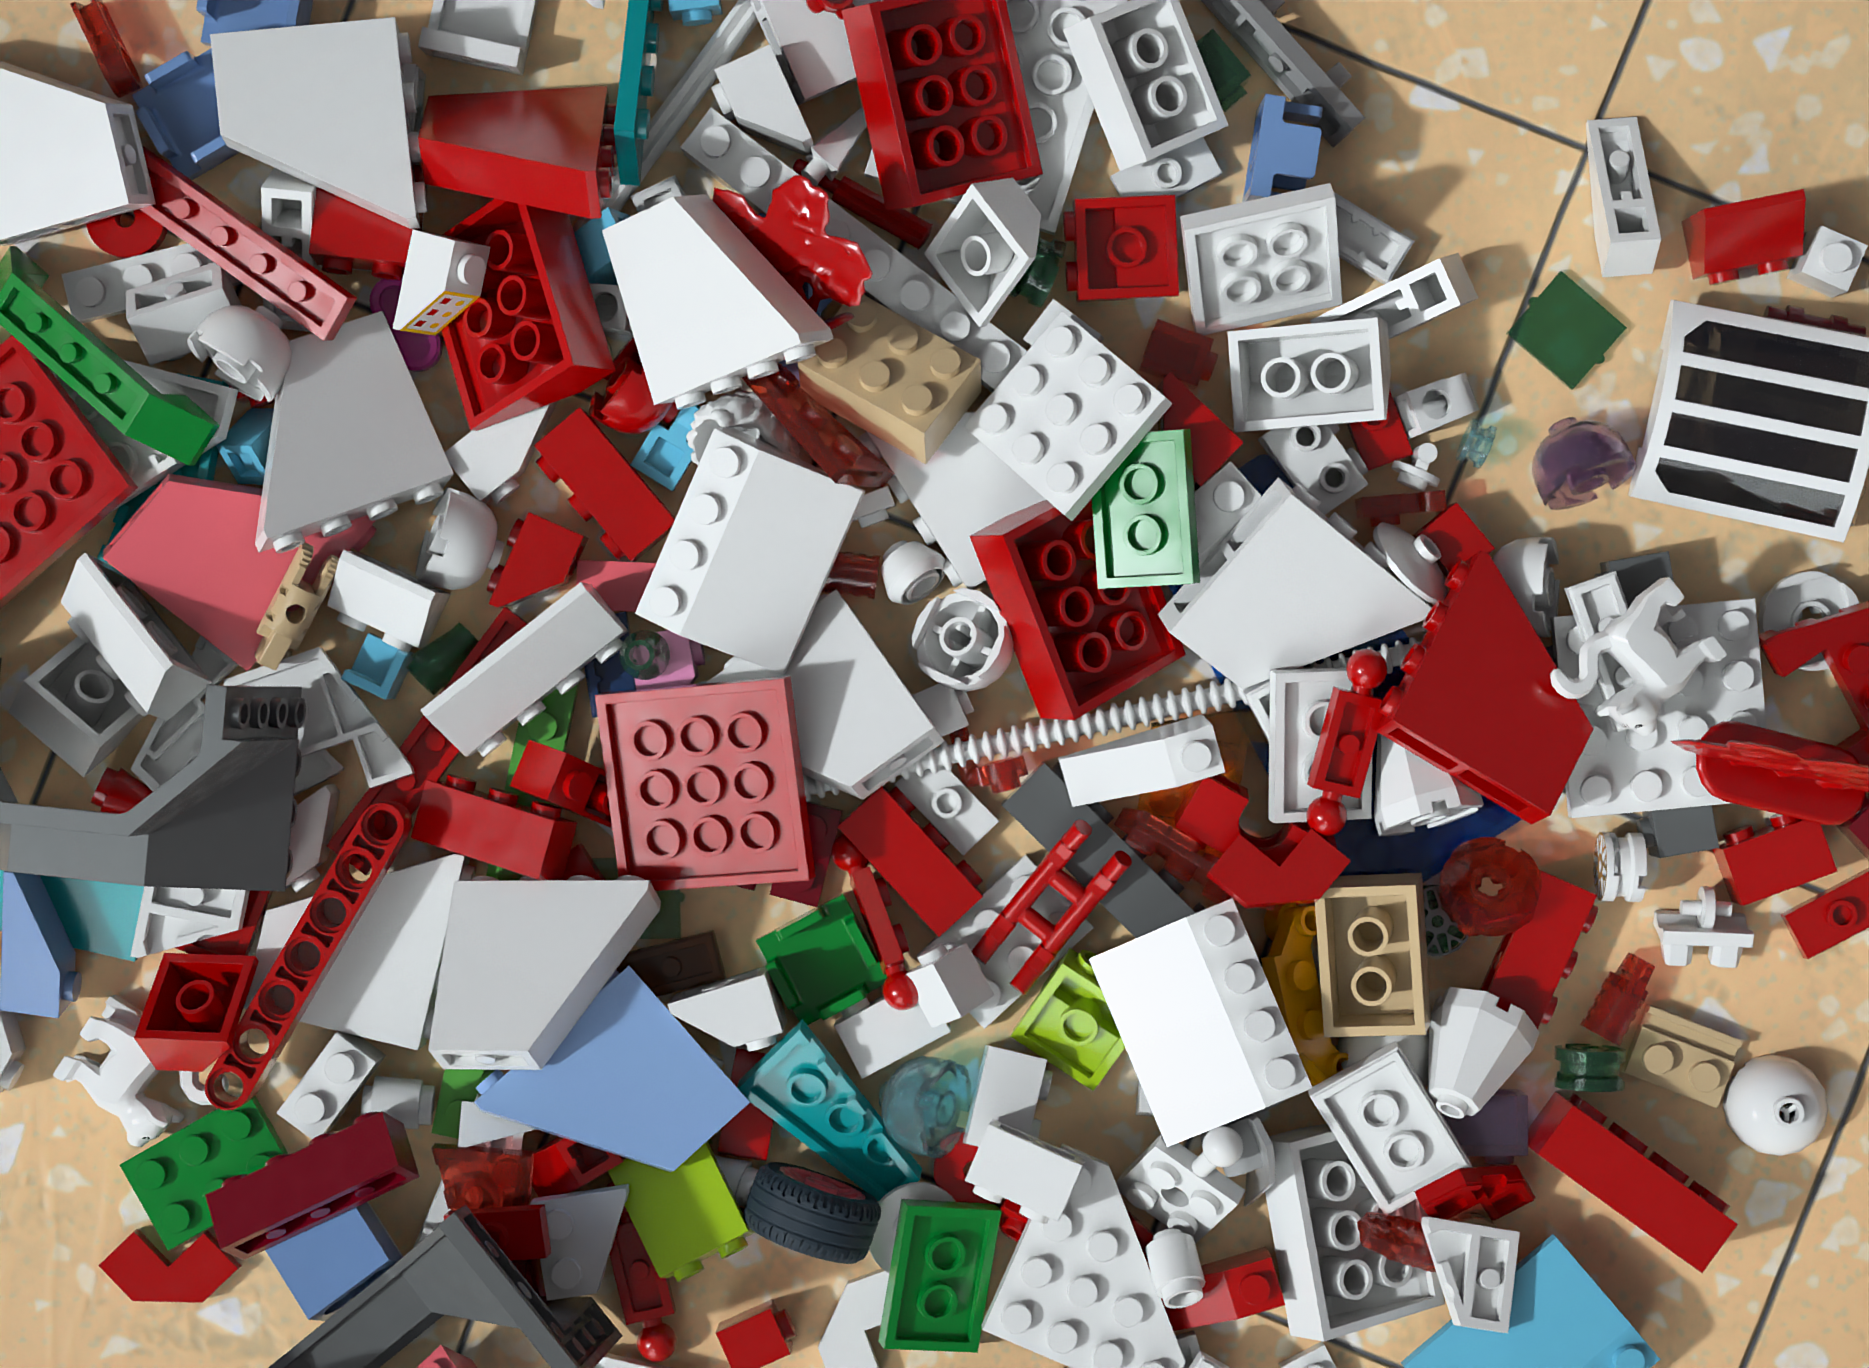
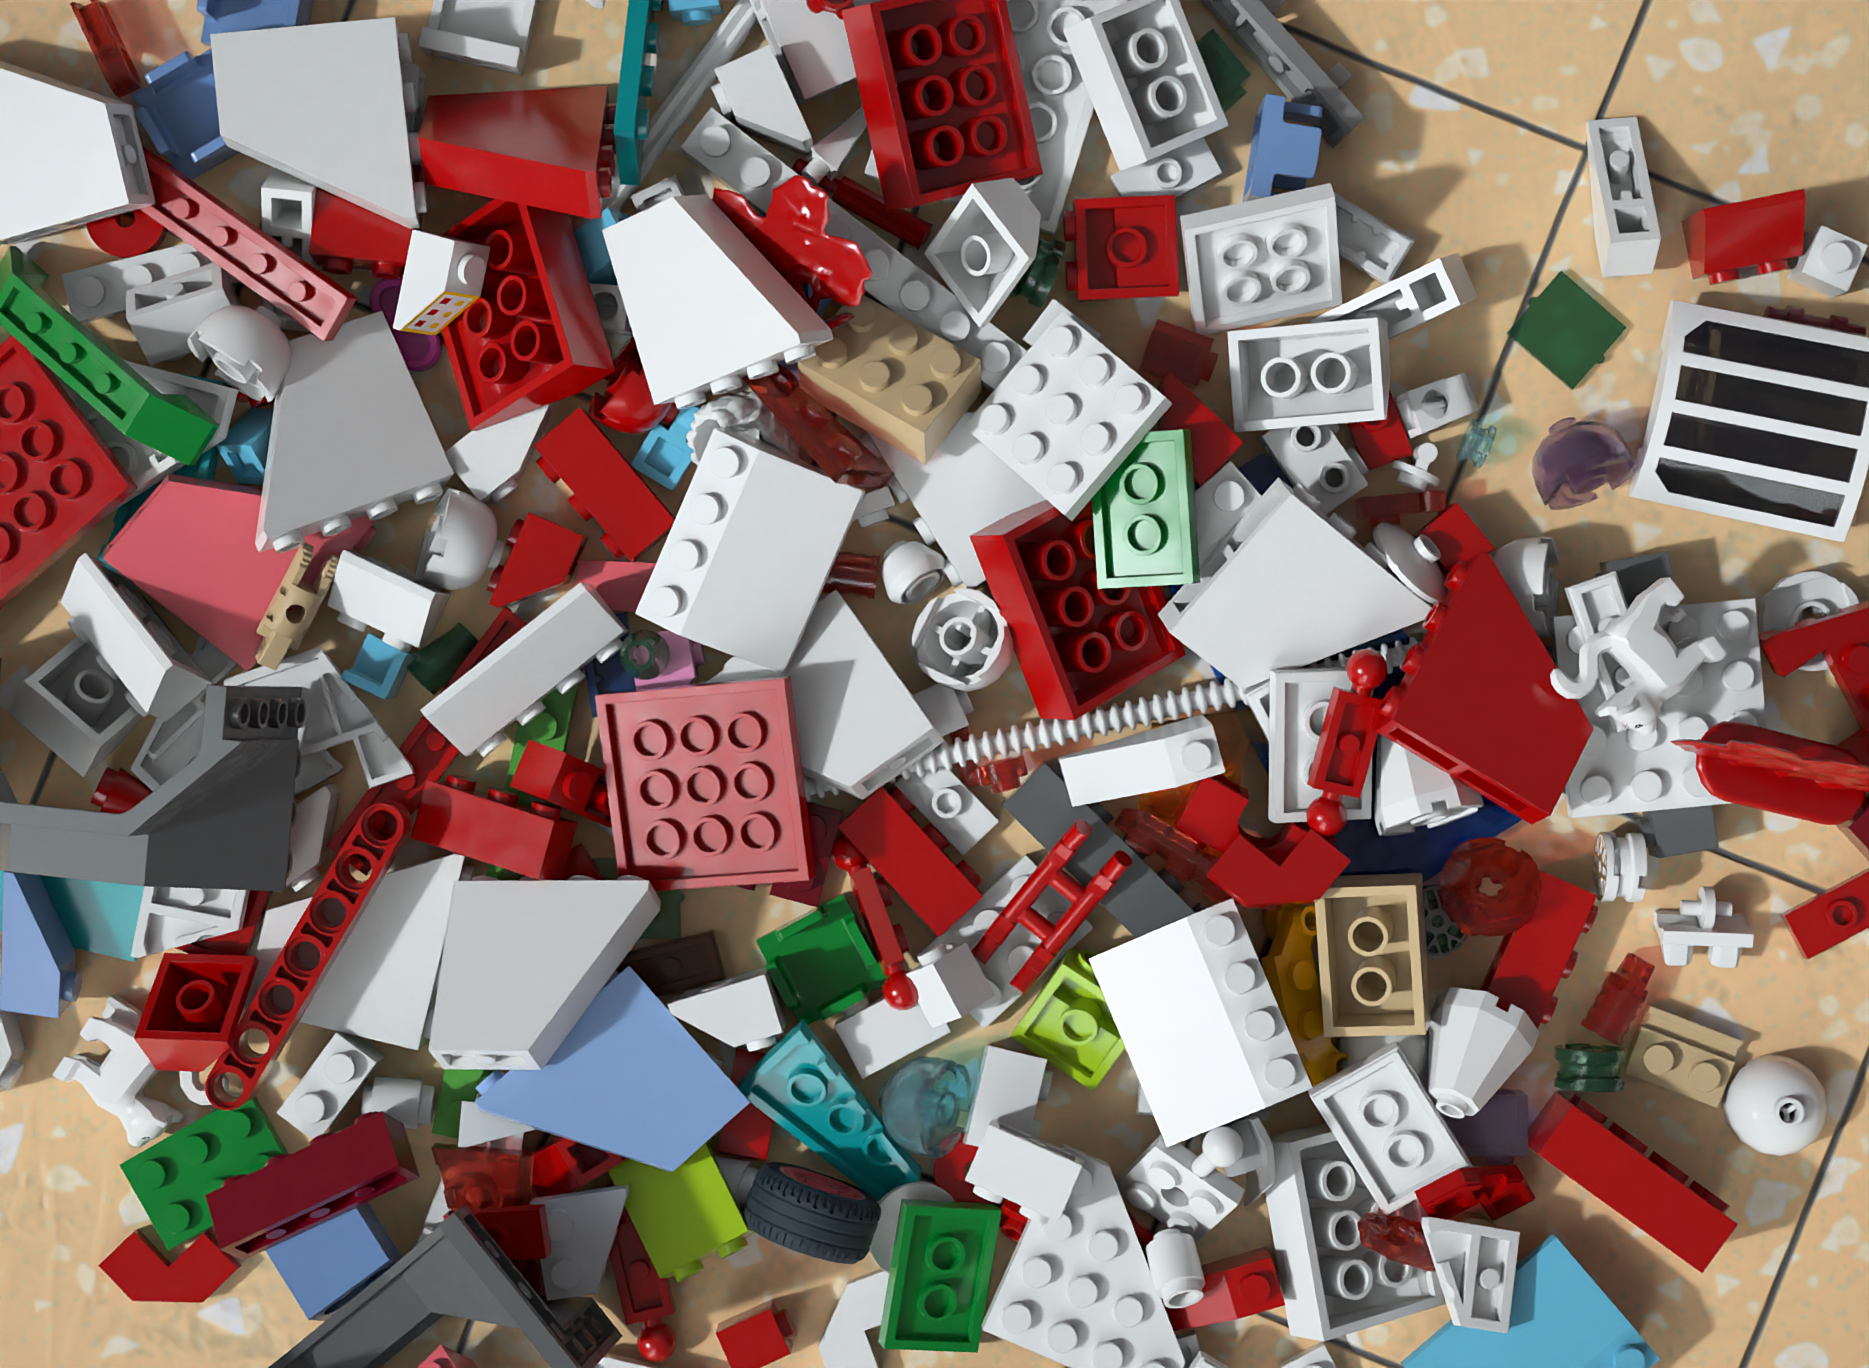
red brick [1712,814,1838,906] -> none

